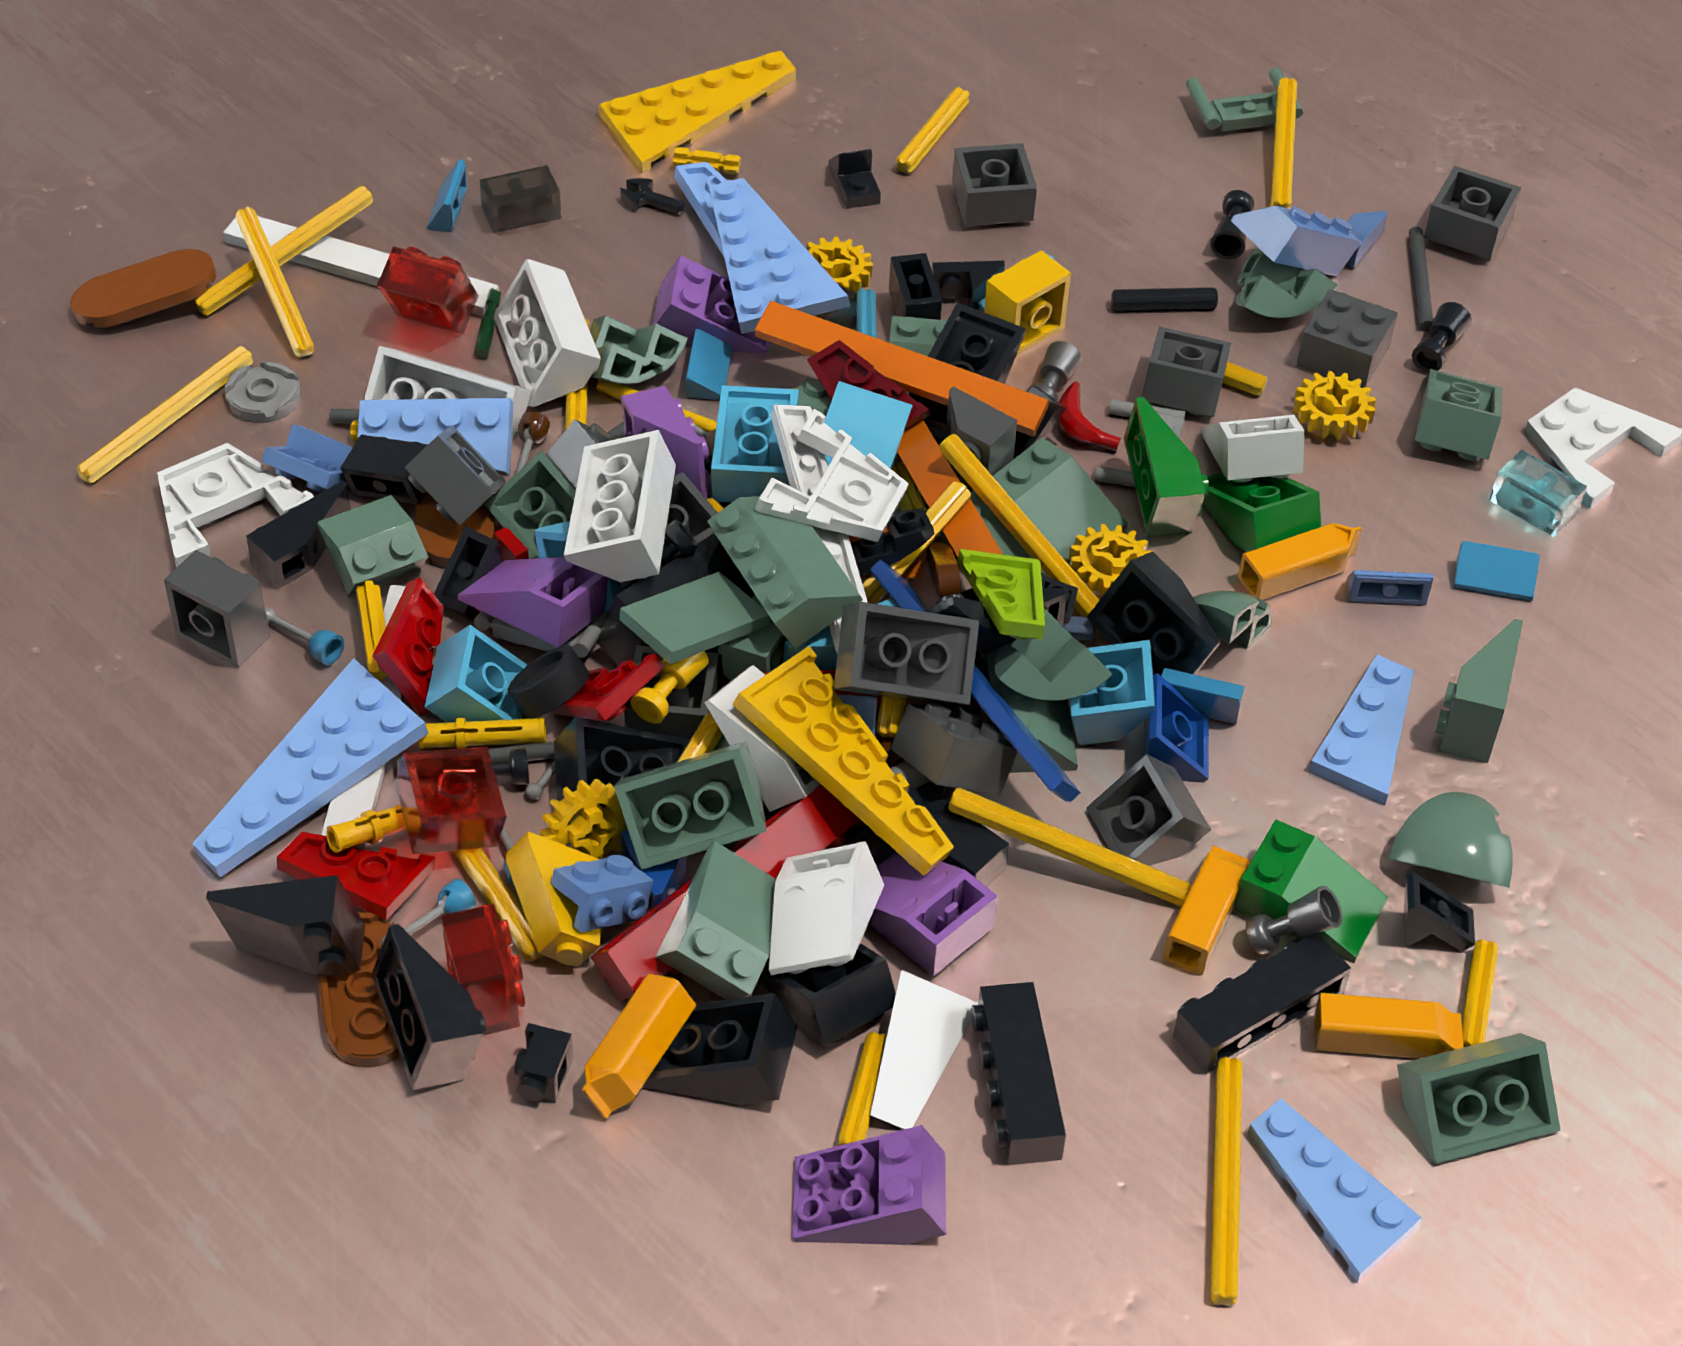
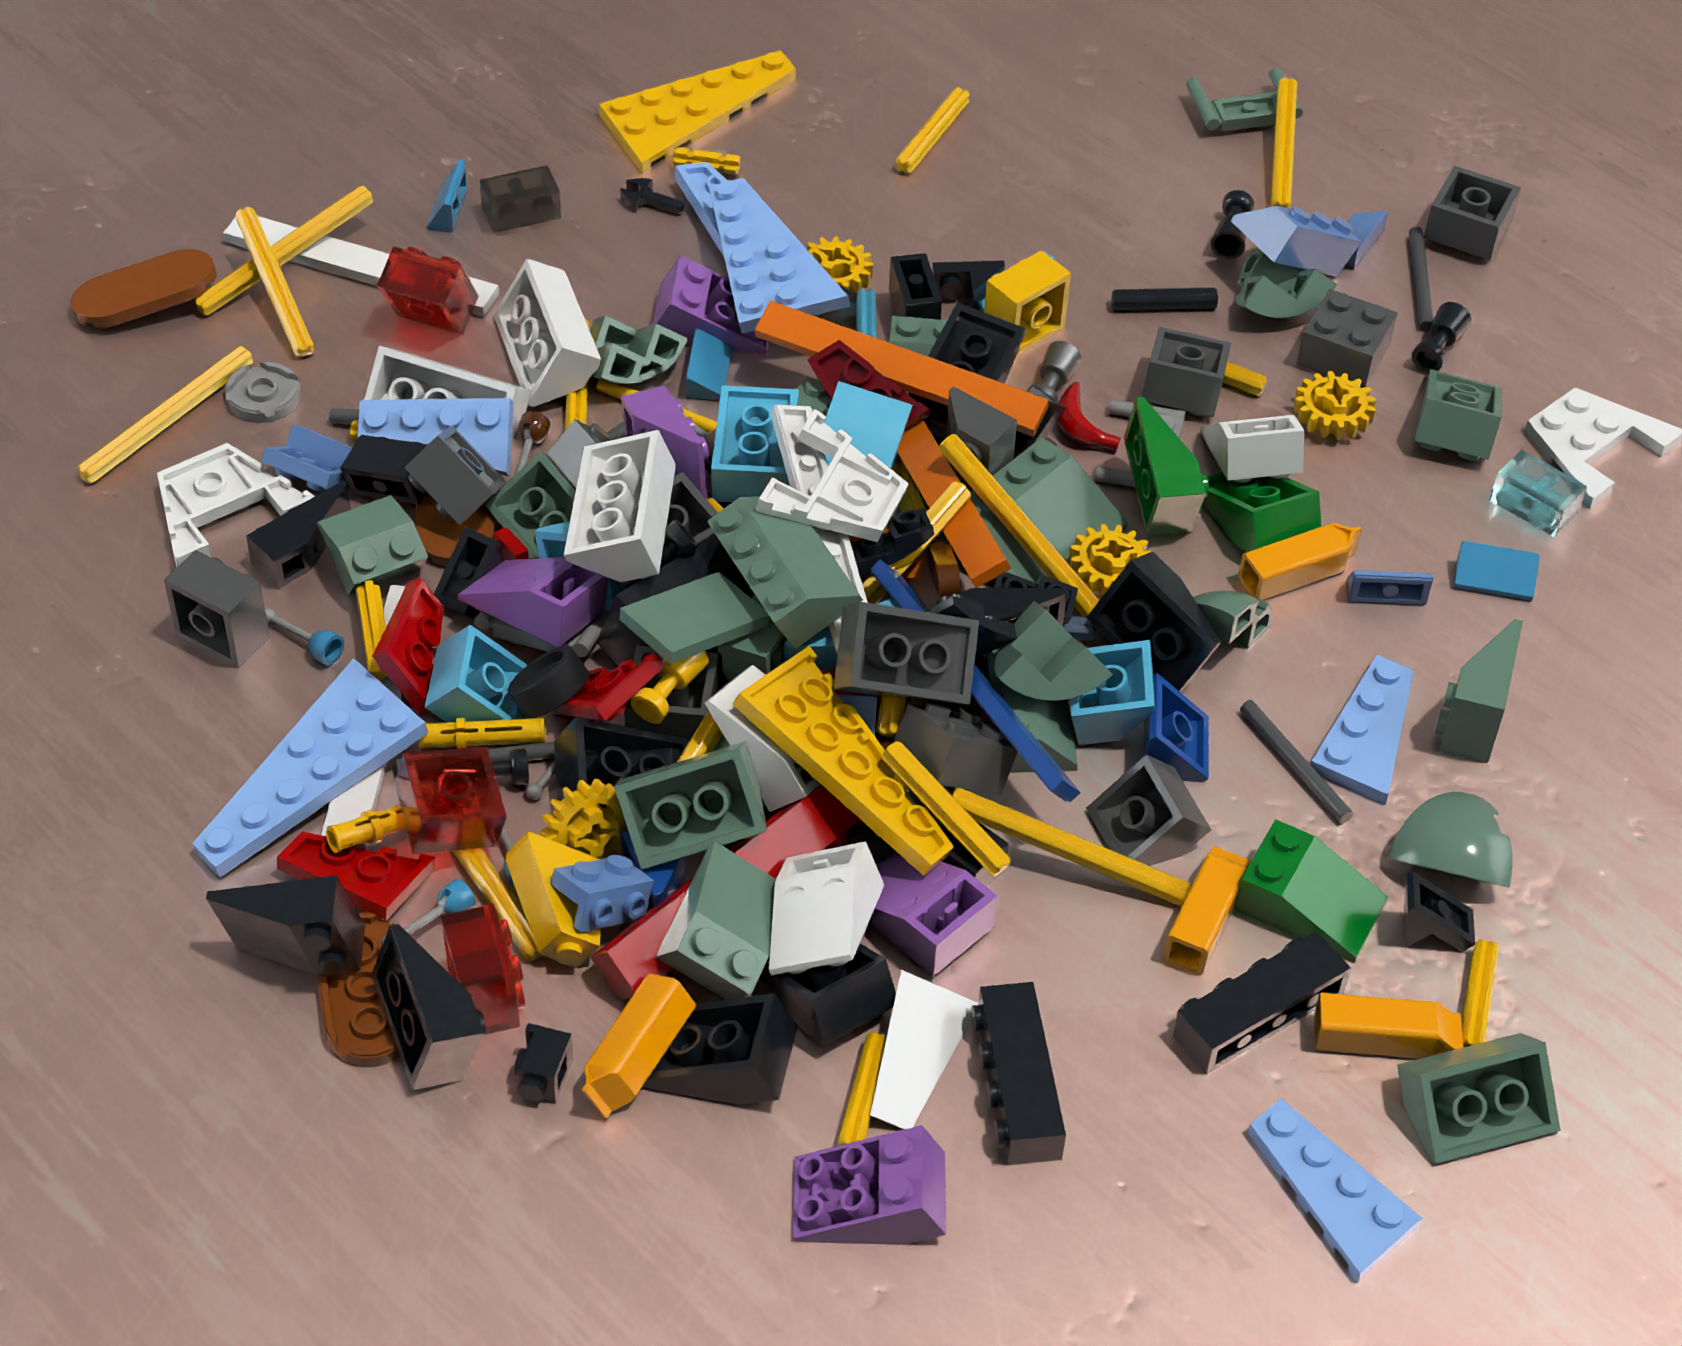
dark green piece [474,288,501,359] -> none
black slope [828,149,881,209] -> none
dark grey brick [952,143,1037,226] -> none
lime wing [957,549,1045,640] -> none
dark azure slope [1161,668,1245,724] -> none
yellow axle [1211,1057,1242,1306] -> none
flat silver piece [1246,886,1343,955] -> none
none -> yellow axle [882,741,1011,877]
none -> dark grey bar [1240,700,1353,824]

